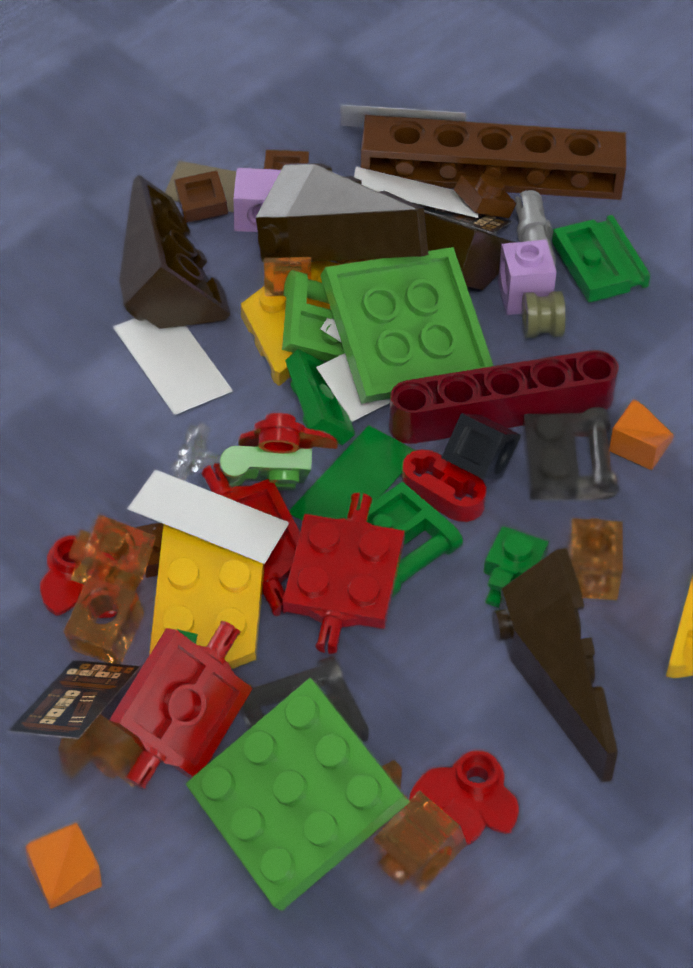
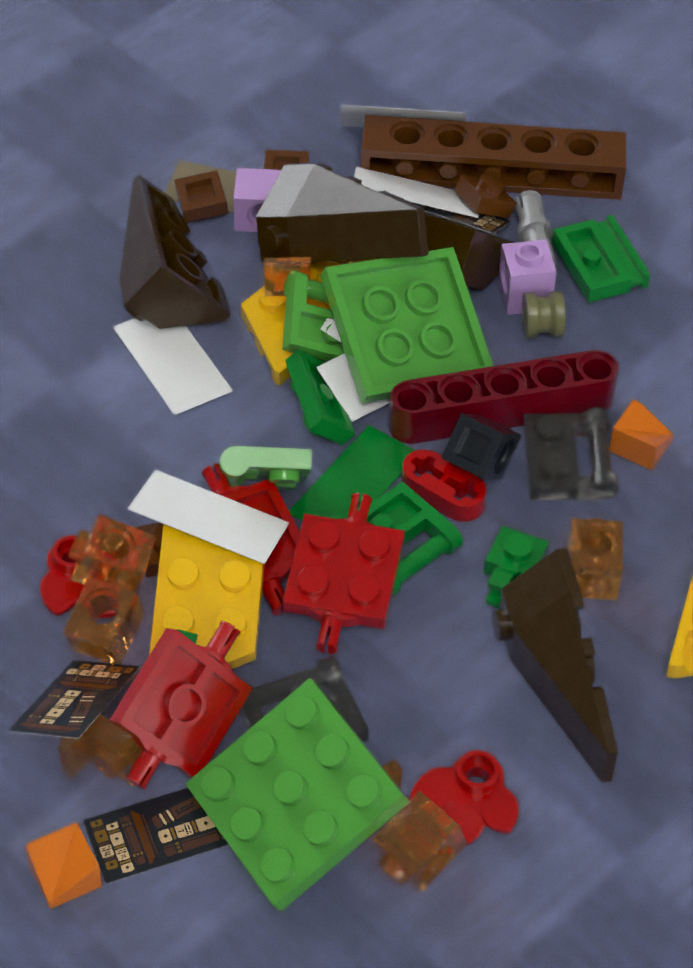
clear plant [171,422,221,481] -> none
red plate [238,413,338,453] -> none
none -> sticker [83,788,229,884]

